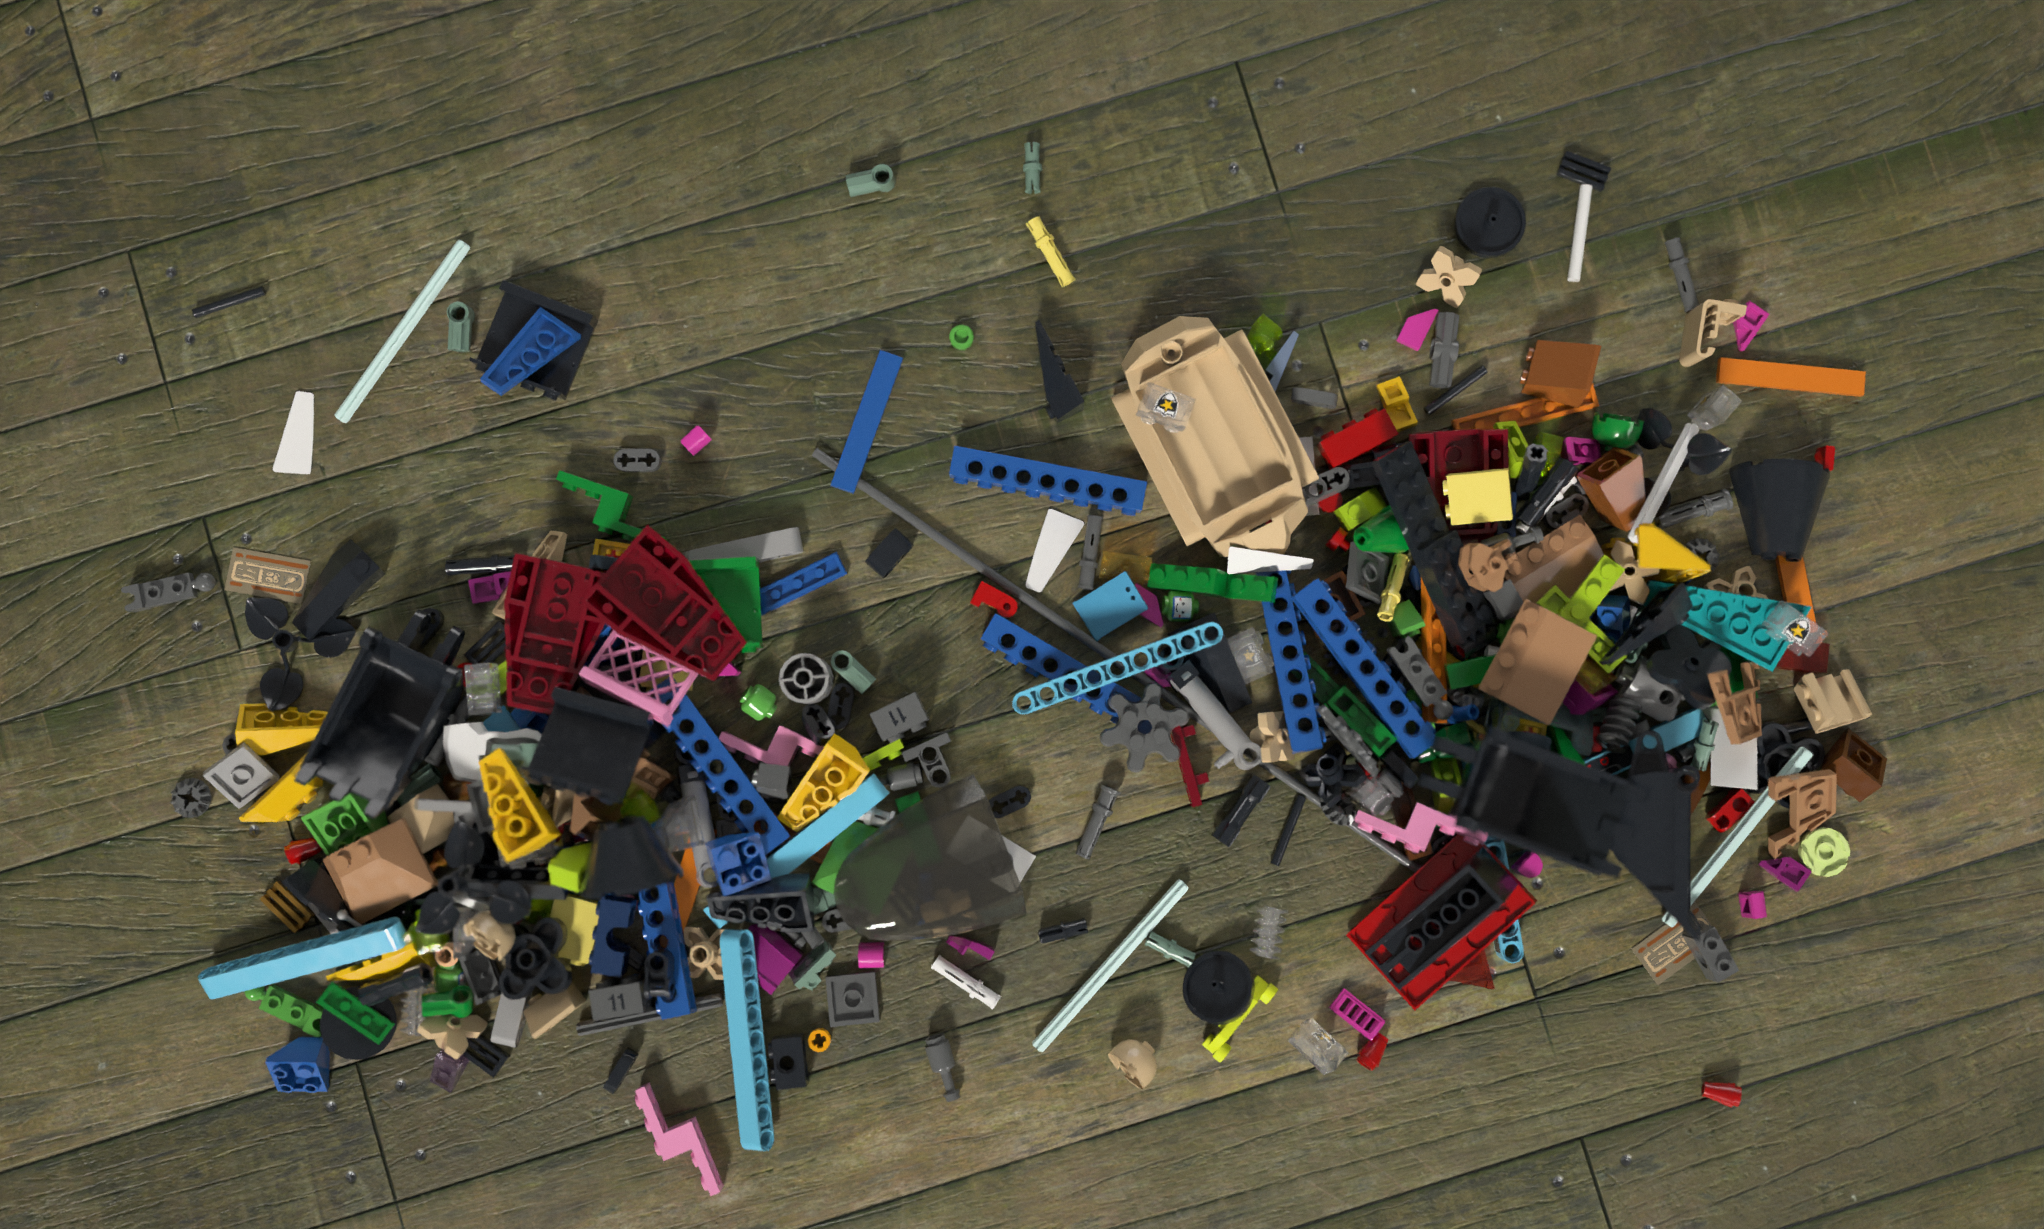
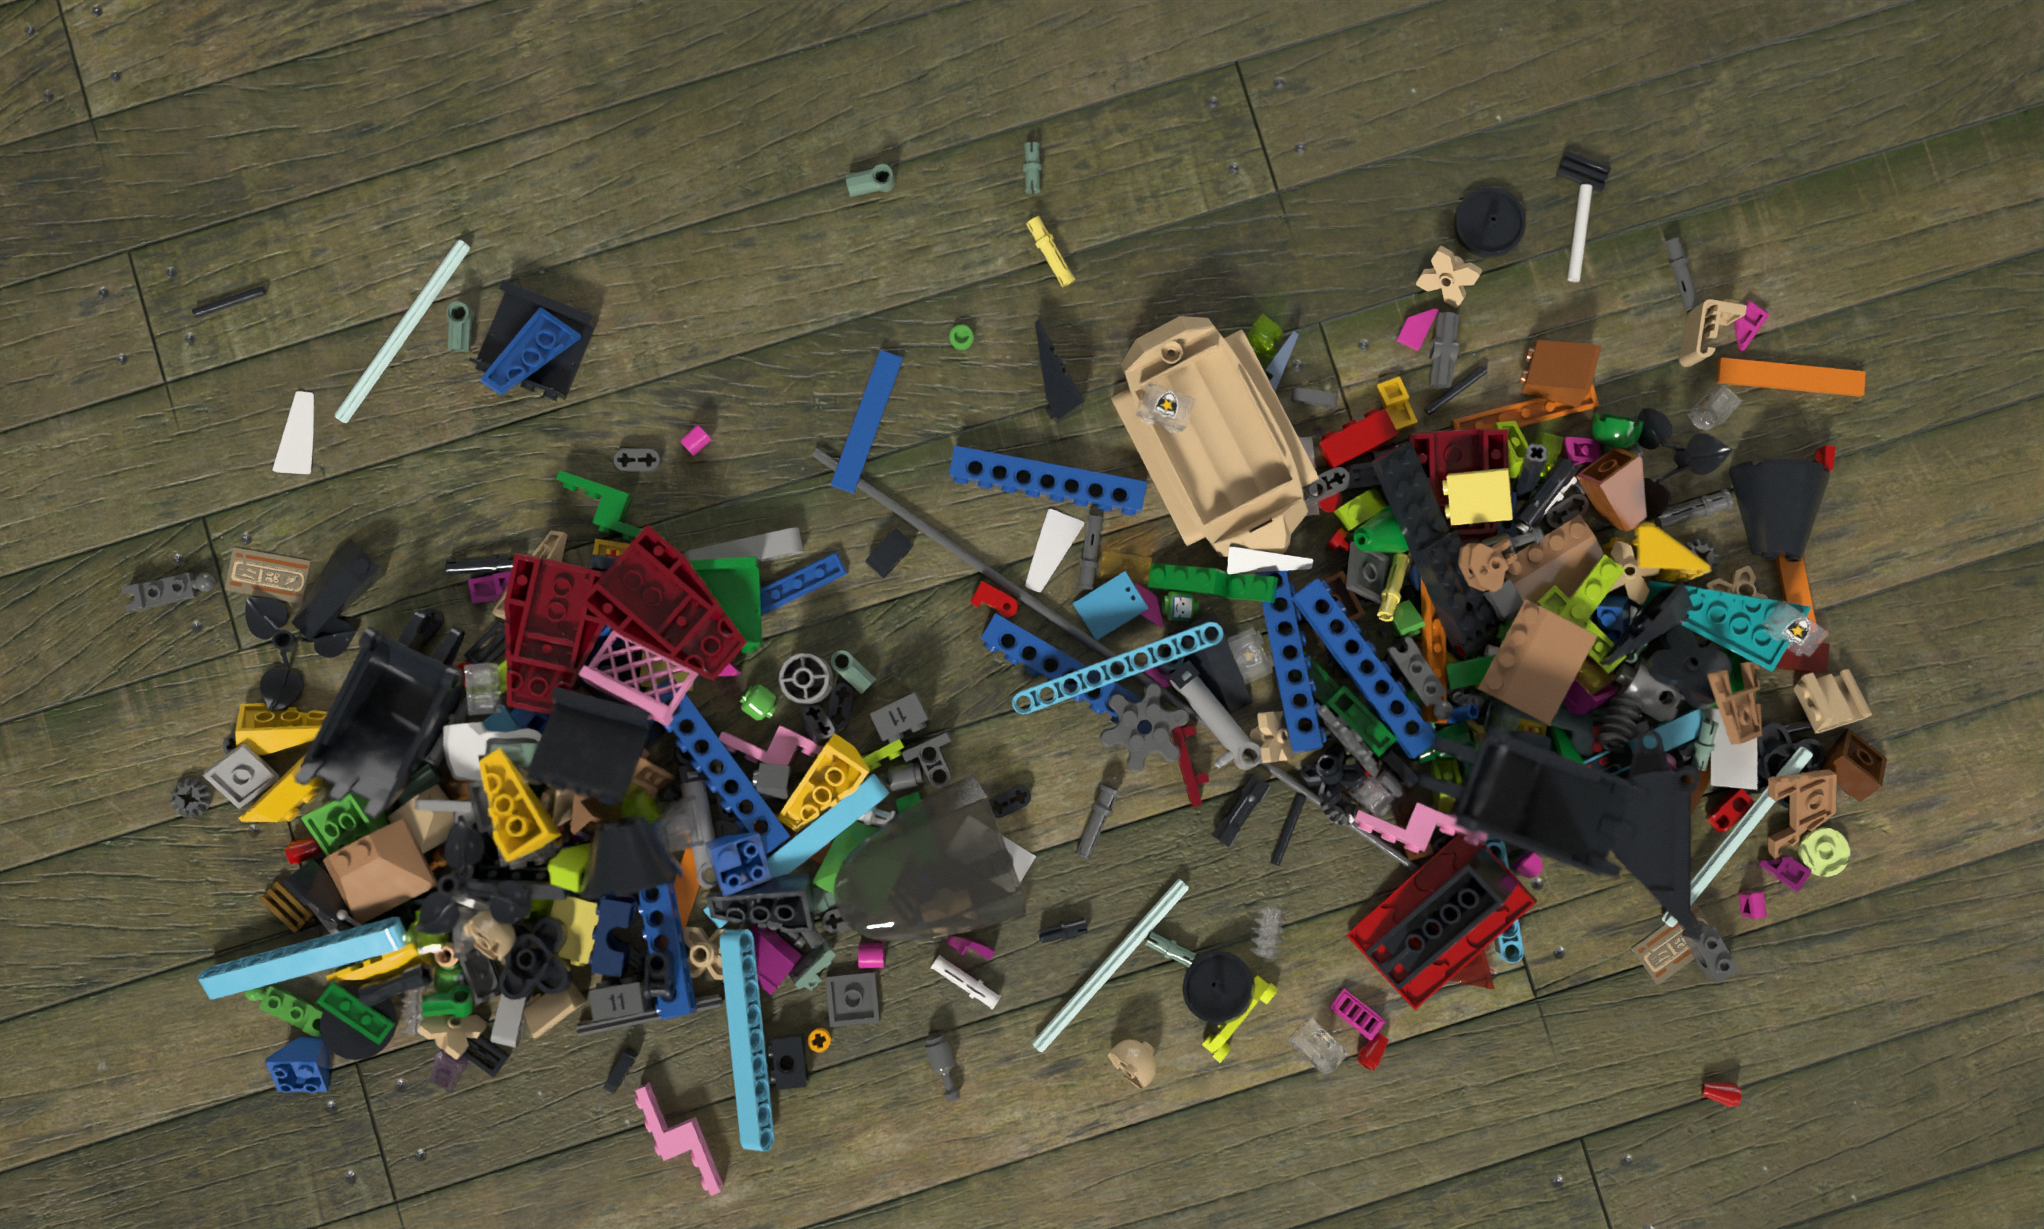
white axle [1628,423,1699,543] -> none

